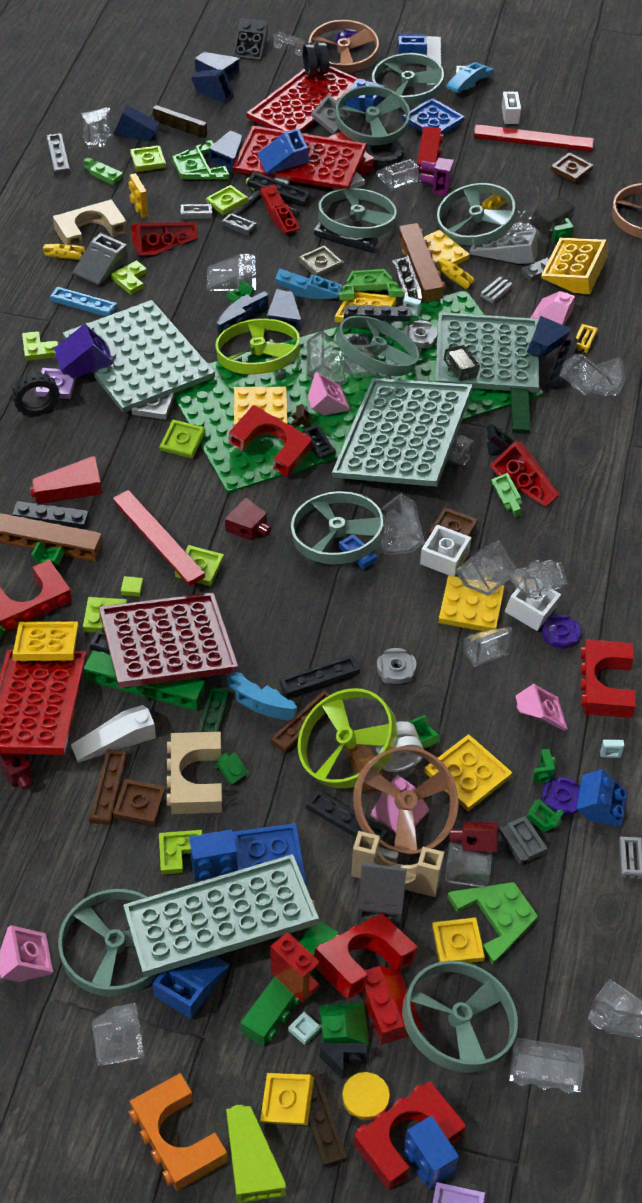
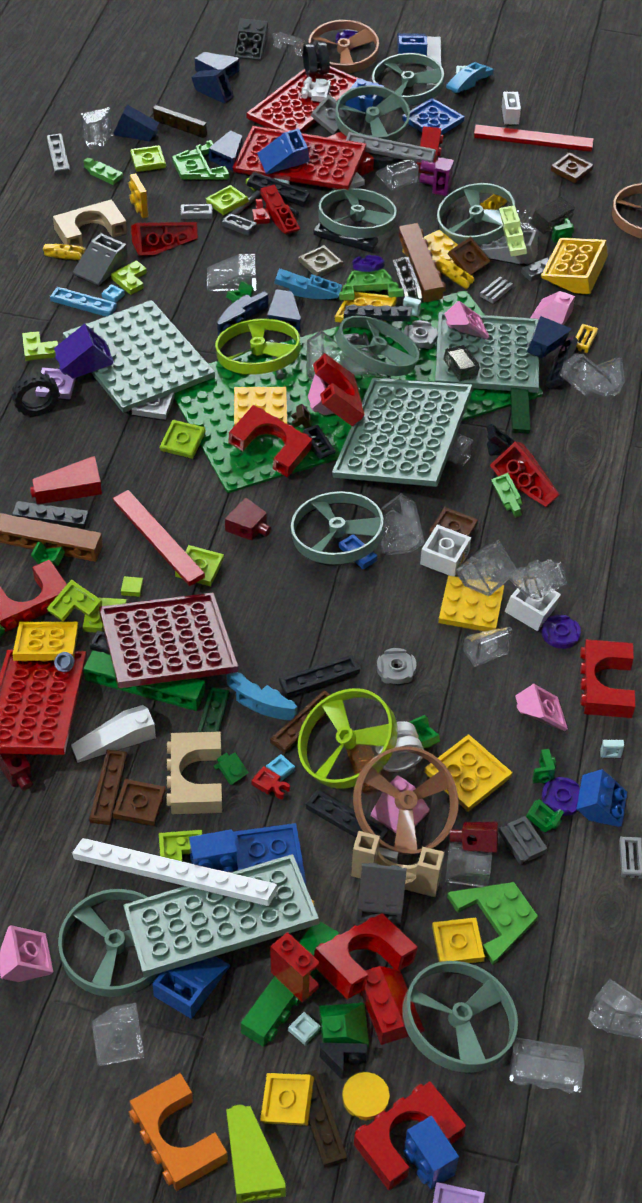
none -> lime plate [47,580,102,622]
none -> sand blue plate [54,652,75,672]
none -> white plate [72,838,278,906]
none -> medium azure tile [101,284,125,303]
none -> red plate [251,766,290,800]
none -> red plate [252,199,270,224]
none -> medium azure tile [266,754,295,782]
none -> white plate [301,77,331,102]
none -> red arch [313,353,365,426]
none -> light grey tile [346,132,436,163]
none -> dark purple tile [352,255,385,272]
none -> bright pink slope [444,301,489,339]
none -> reddish brown plate [447,237,491,275]
none -> yellowish green slope [499,205,527,257]

